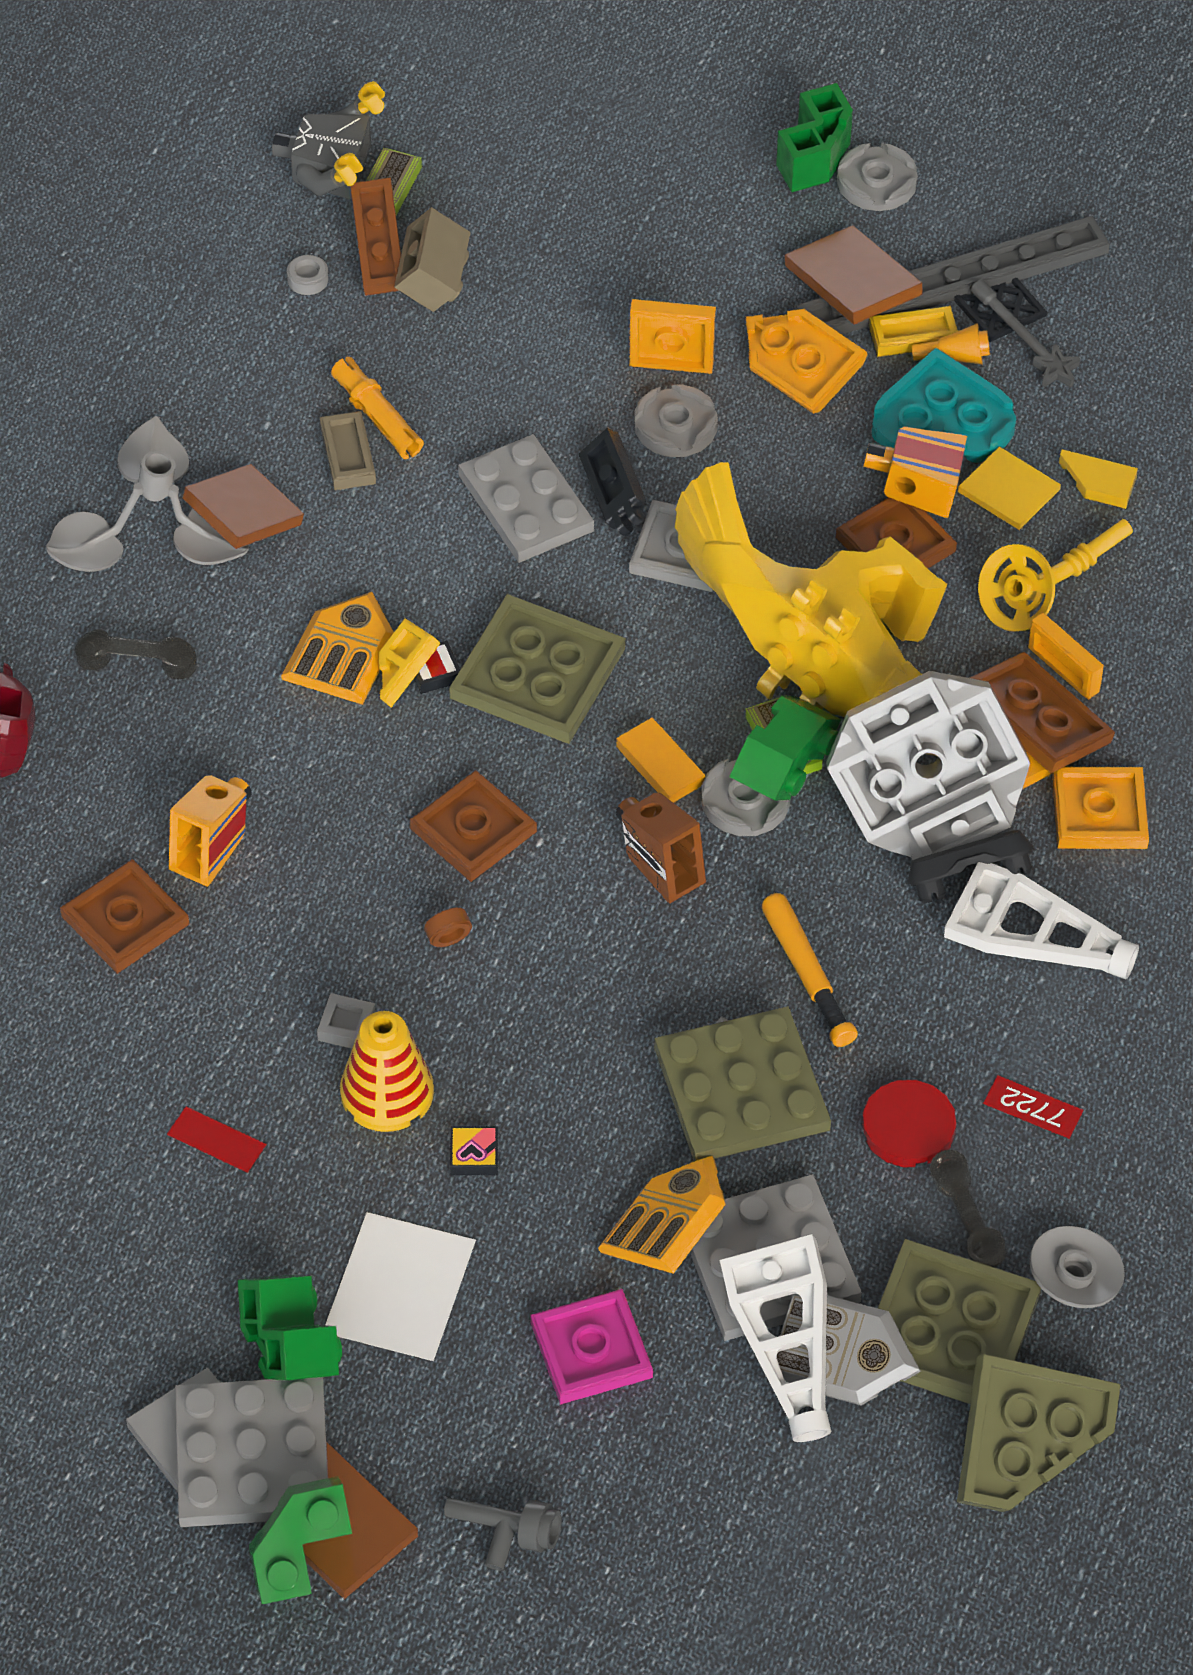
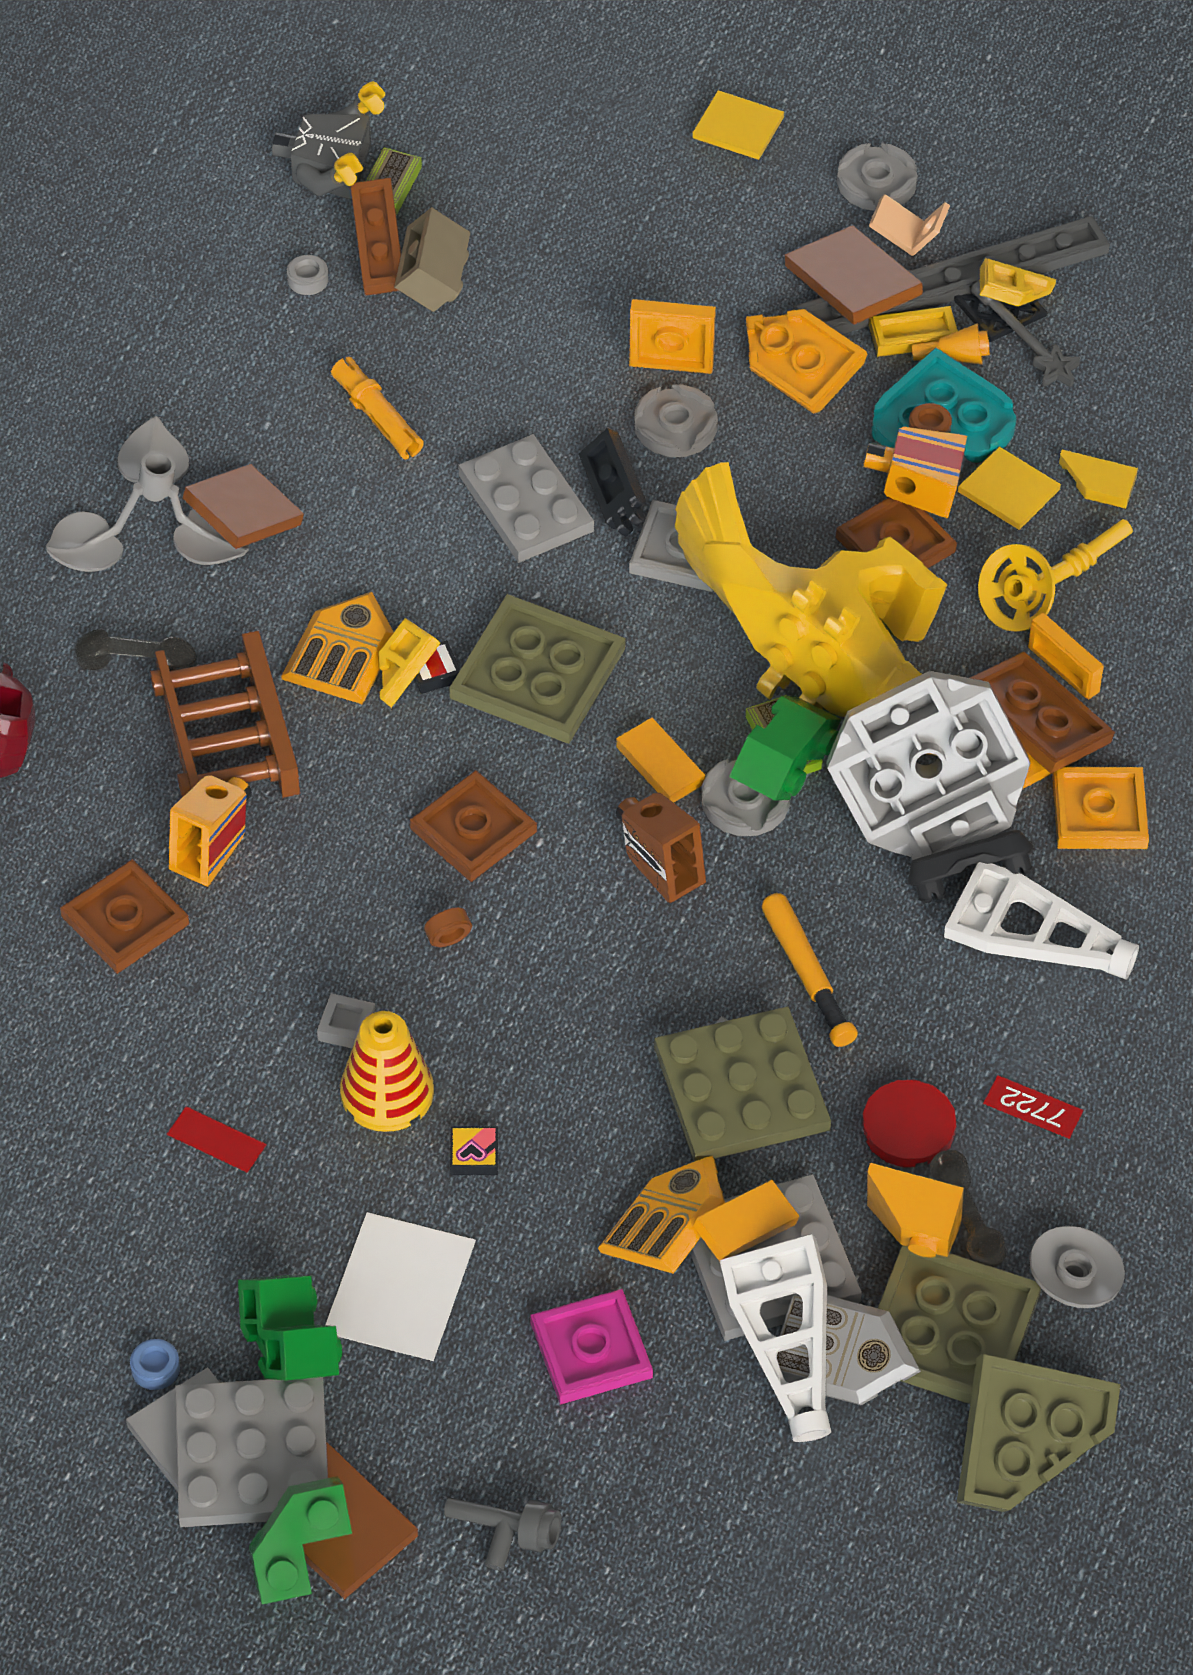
dark tan tile [320,411,376,490] -> none
green brick [776,83,853,192] -> none
none -> medium blue tile [130,1339,180,1390]
none -> dark orange fence [150,631,300,798]
none -> yellow piece [693,90,784,160]
none -> light orange tile [693,1180,800,1262]
none -> light orange slope [867,1163,964,1258]
none -> light nougat bracket [869,195,950,256]
none -> dark orange tile [909,403,952,433]
none -> yellow tile [980,258,1056,307]

